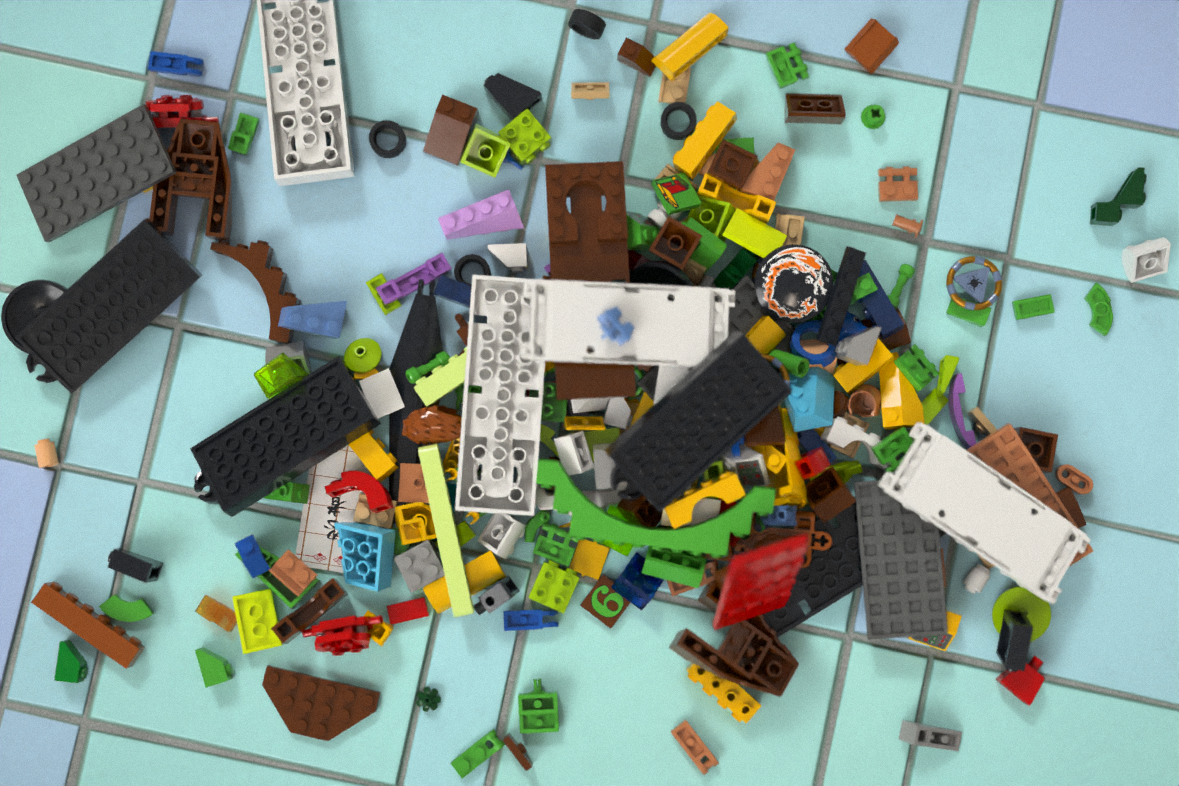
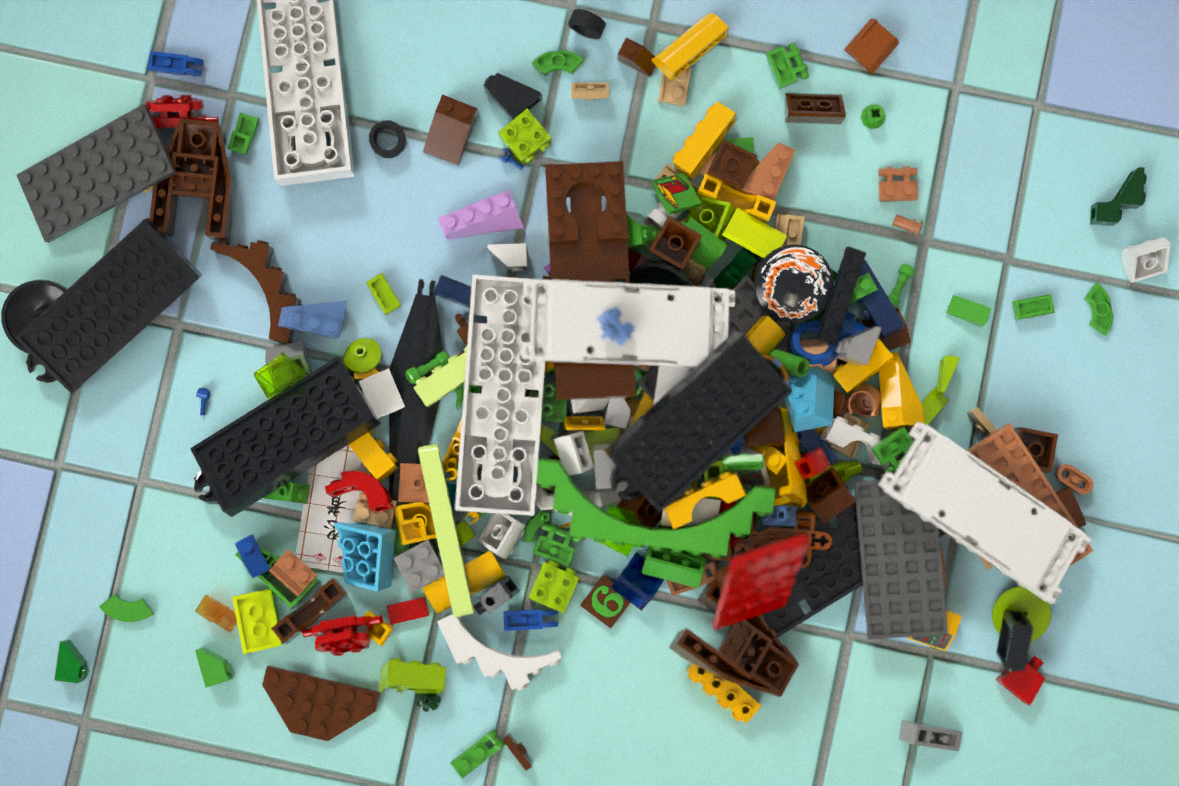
dark orange brick [31,582,145,669] -> none
light nougat brick [34,439,59,468] -> none
black slope [108,548,163,583] -> none
medium lavender slope [376,253,452,305] -> none
dark orange head [402,405,462,445] -> none
black tyre [454,254,491,286] -> none
lime slope [460,124,511,178] -> none
bright green plate [518,679,559,734] -> none
yellow piece [569,539,610,580] -> none
black tyre [661,102,697,140] -> none
nougat plate [670,719,719,775] -> none
bright green plate [894,344,939,392] -> none
piece [946,256,1002,311] -> none
medium lavender slope [948,373,976,449] -> none
white brick [963,564,991,594] -> none
none -> blue hand [196,388,210,415]
none -> lime wedge [378,658,446,694]
none -> white arch [437,614,562,691]
none -> bright green tile [531,50,585,76]
none -> bright green plate [723,453,764,471]

